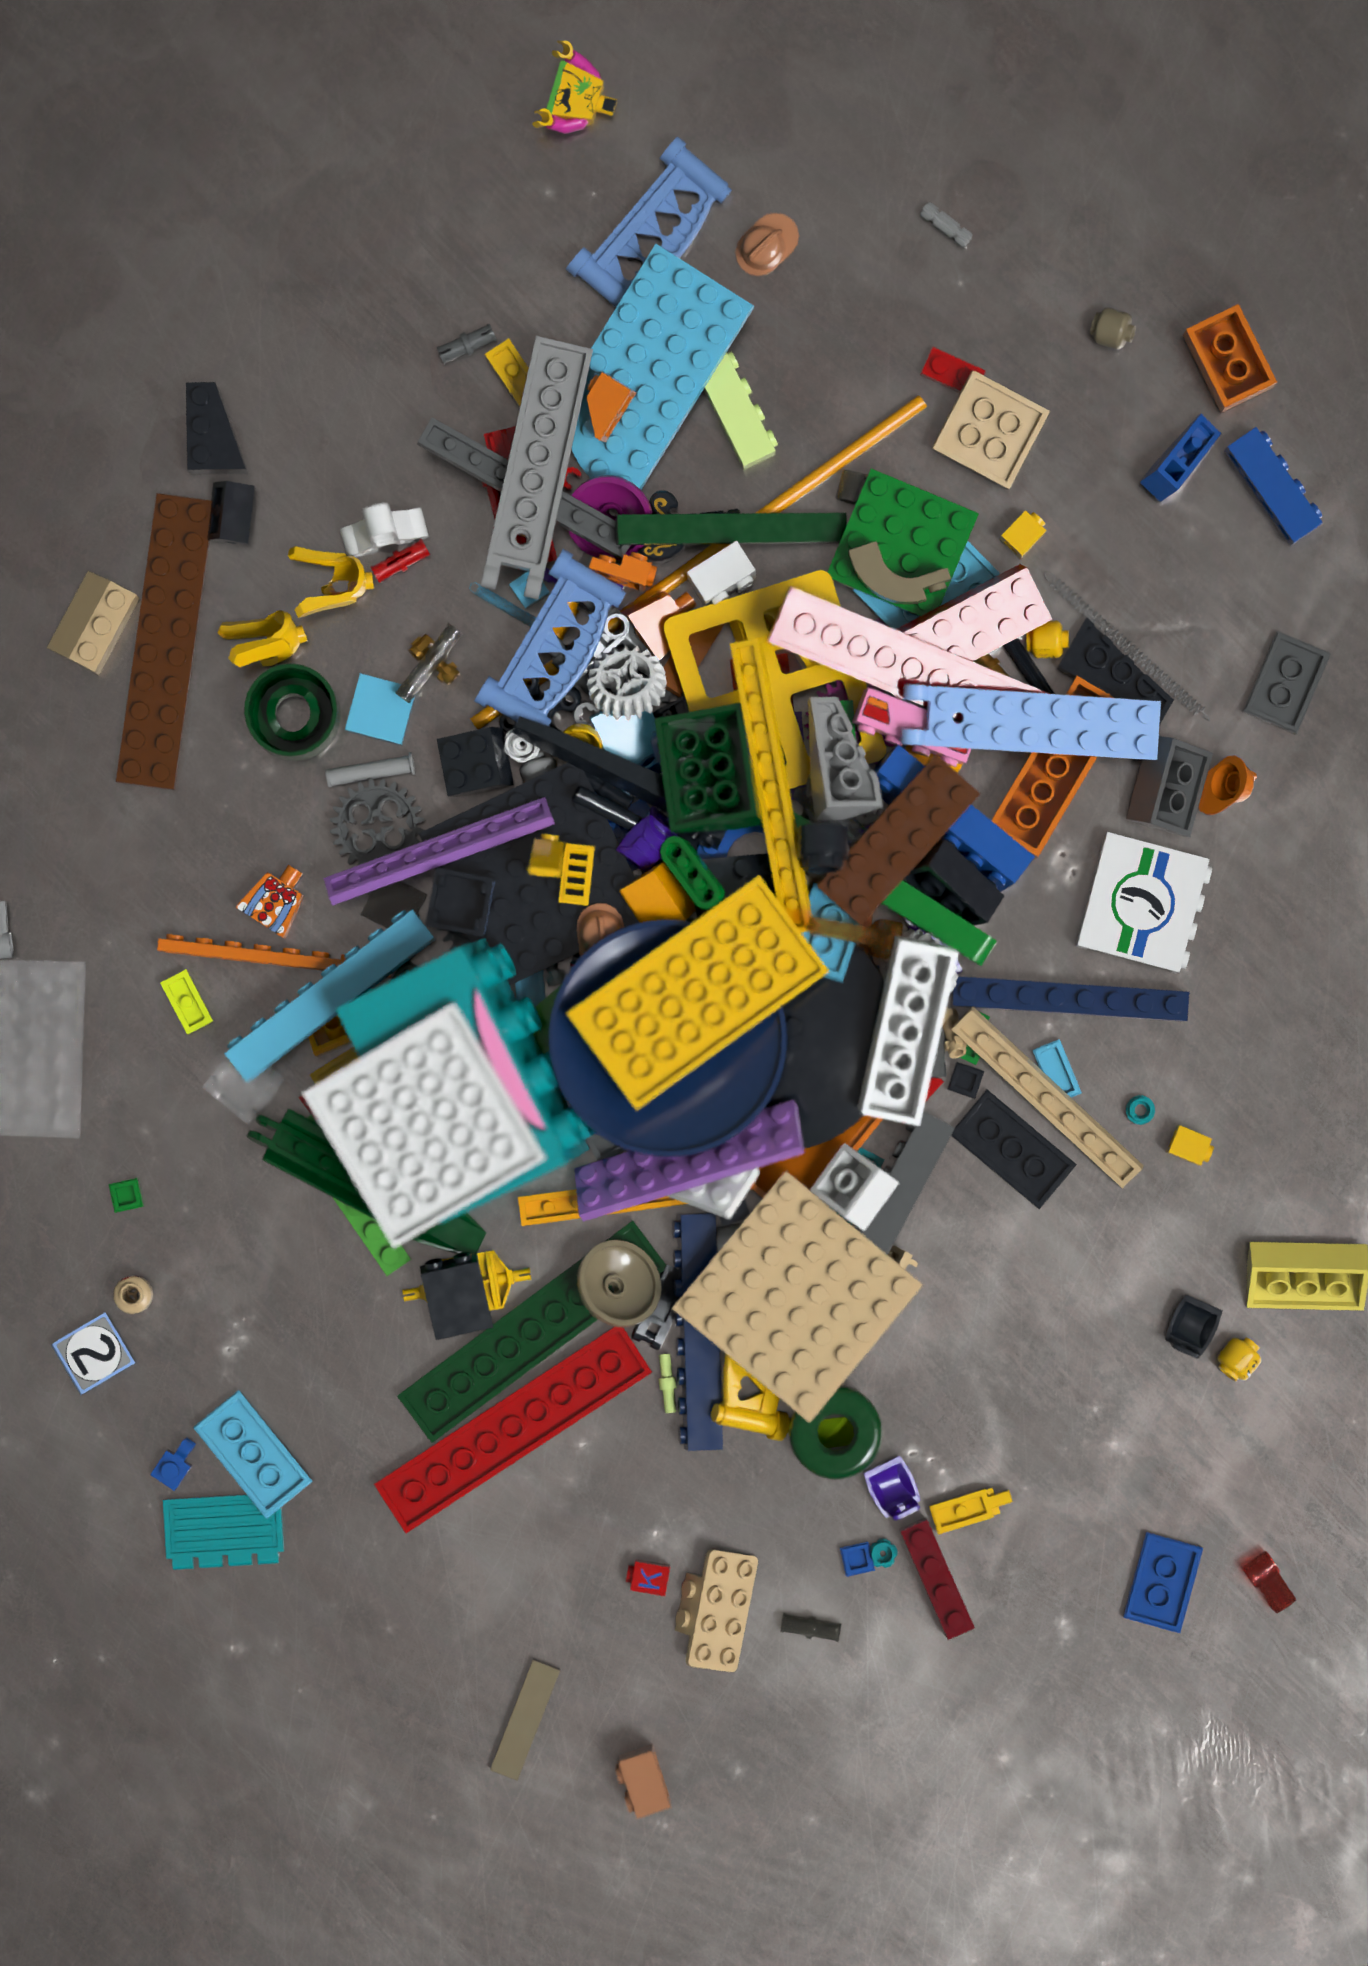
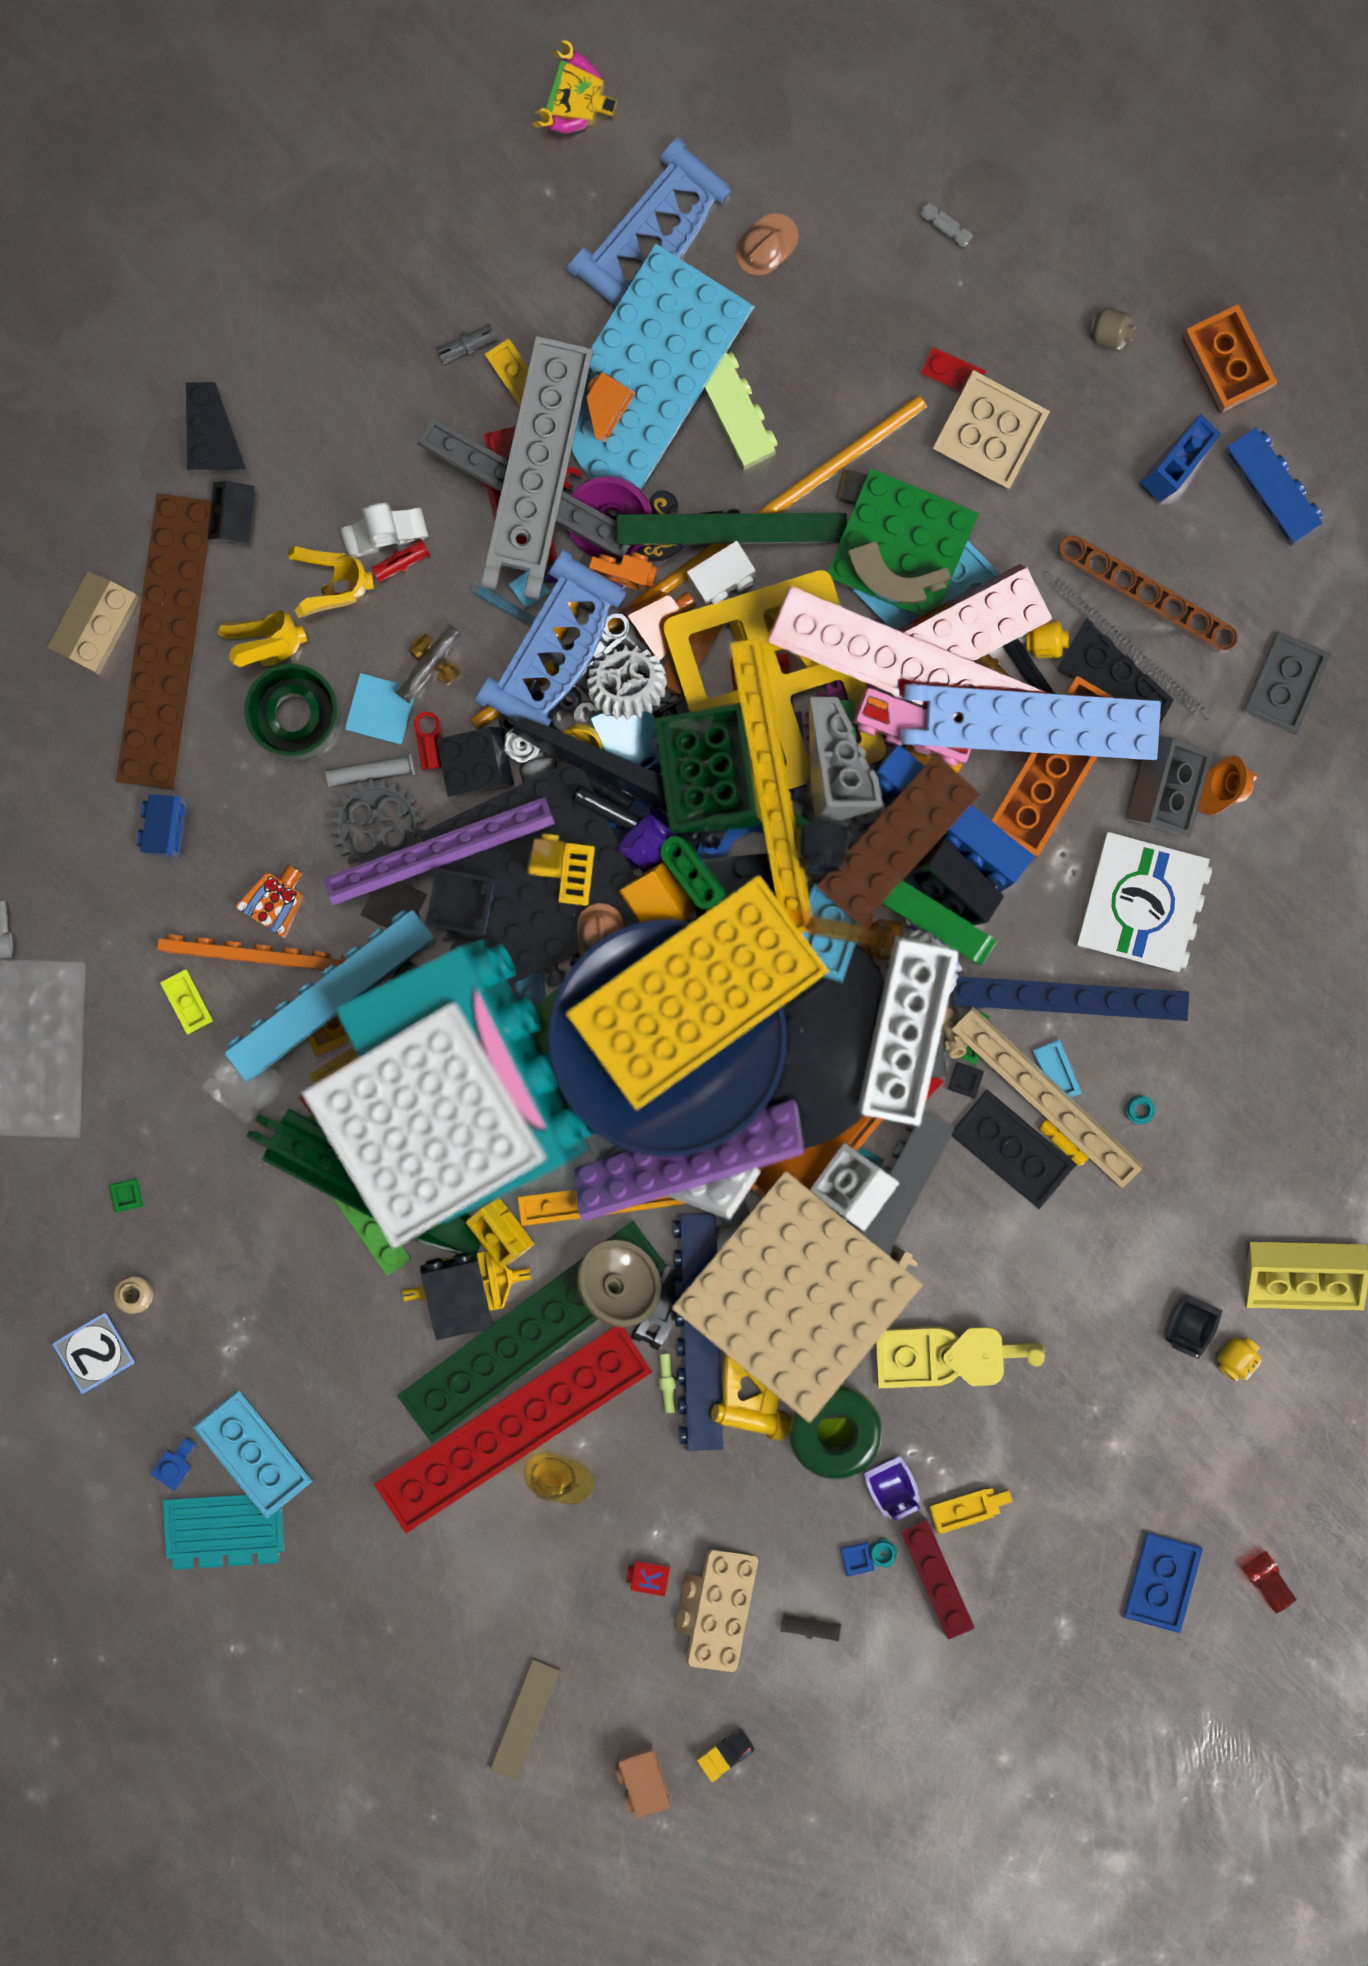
yellow brick [1000,510,1047,559] -> none
yellow brick [1166,1125,1214,1166] -> none
none -> blue slope [137,794,186,859]
none -> red piece [414,711,442,770]
none -> yellow brick [466,1197,534,1269]
none -> clear yellow piece [524,1453,594,1505]
none -> leg [697,1729,755,1782]
none -> light yellow plate [876,1326,1045,1388]
none -> yellow axle [1040,1119,1089,1166]
none -> dark orange beam [1058,535,1238,653]

